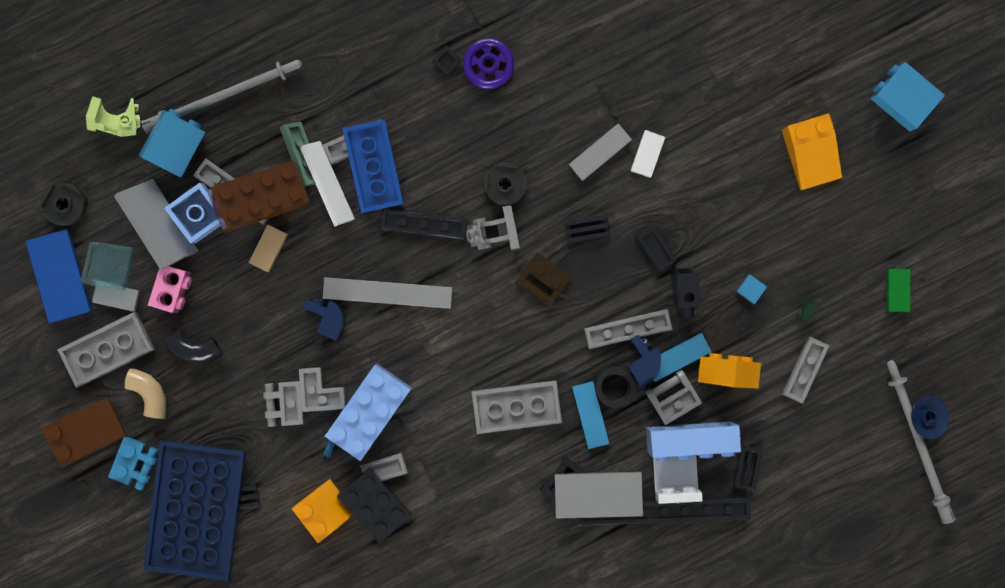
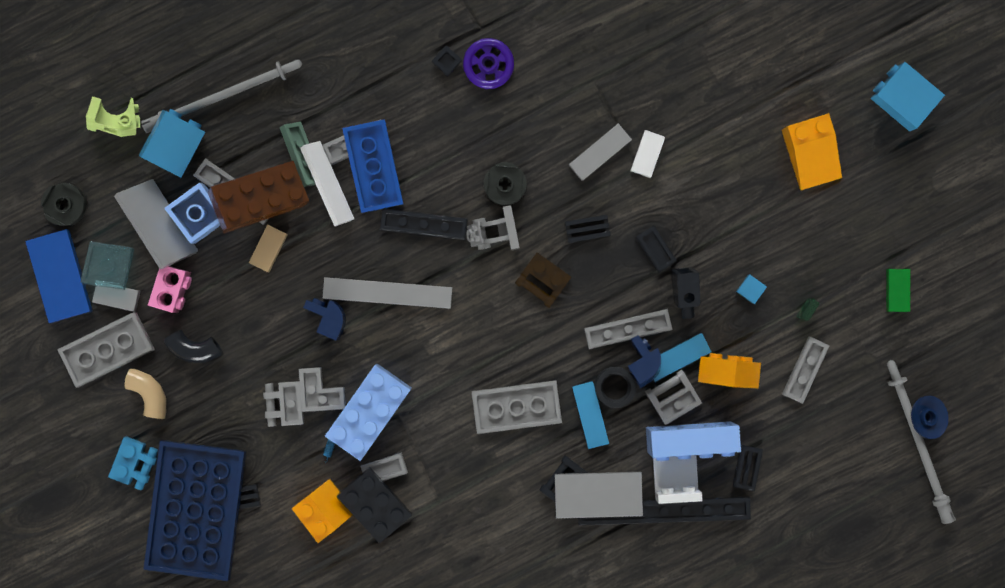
reddish brown slope [41,397,127,467] -> none

